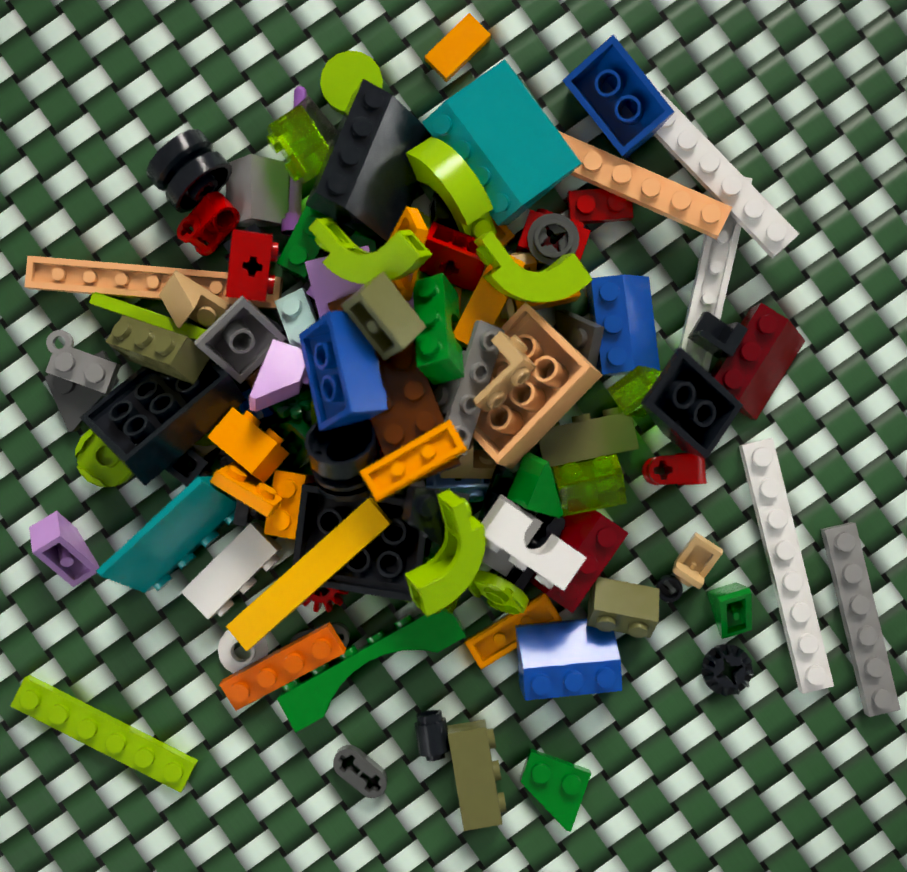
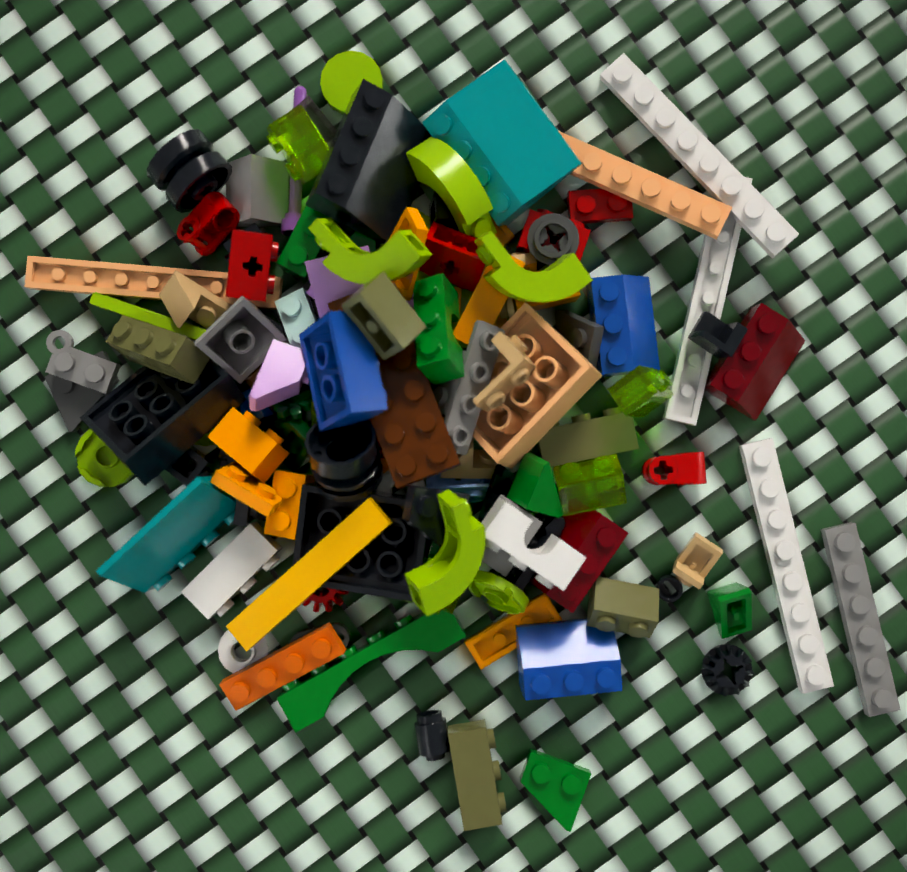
lime plate [10,675,198,793] -> none
lavender slope [29,511,100,587] -> none
dark grey beam [333,745,388,798] -> none
light orange tile [359,420,468,502] -> none
light orange tile [424,13,491,83] -> none
blue slope [562,35,675,158] -> none
black slope [640,347,743,459] -> none

